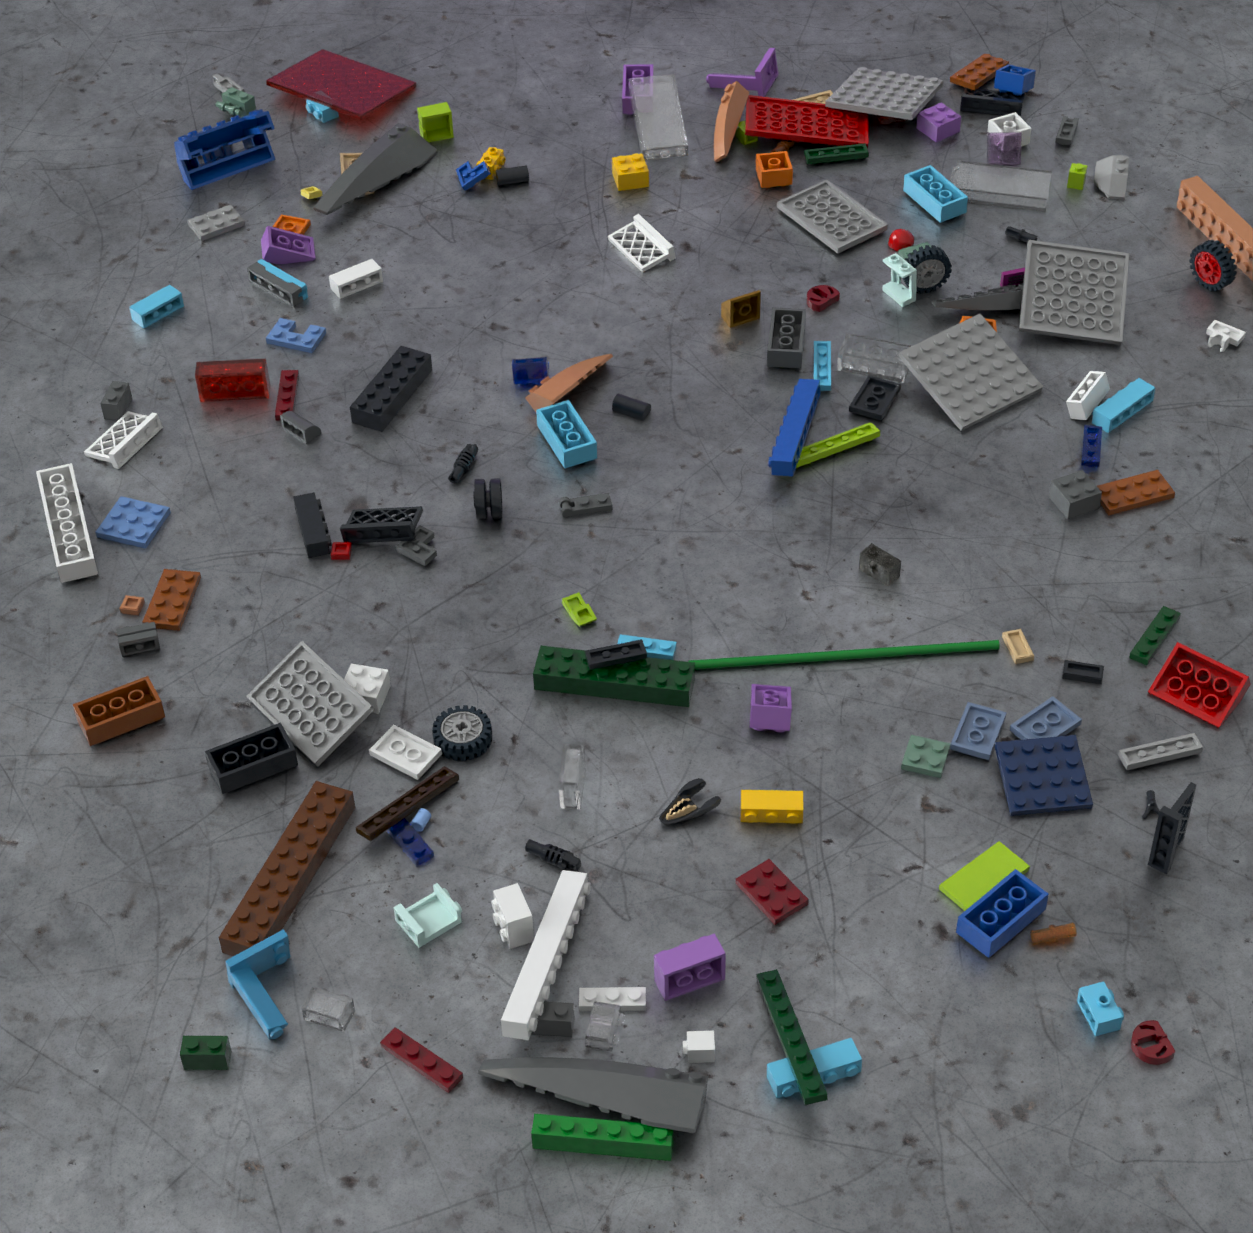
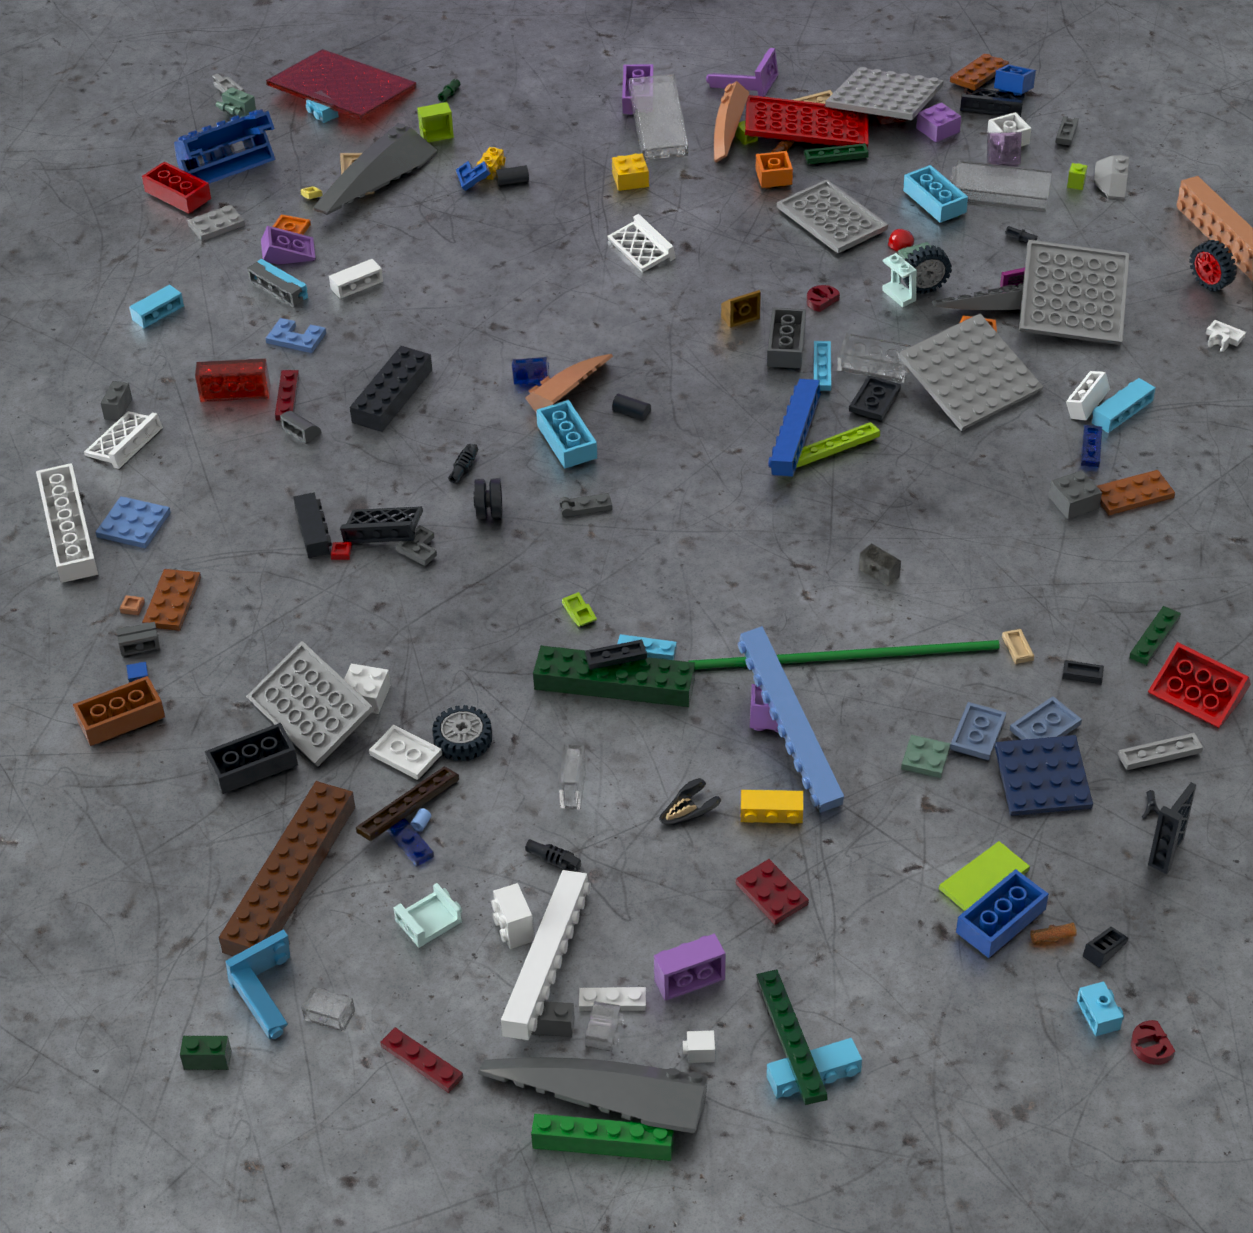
none -> blue tile [126,662,148,683]
none -> red brick [142,161,211,214]
none -> dark green pin [438,79,461,102]
none -> medium blue brick [738,626,844,813]
none -> black slope [1083,927,1129,967]

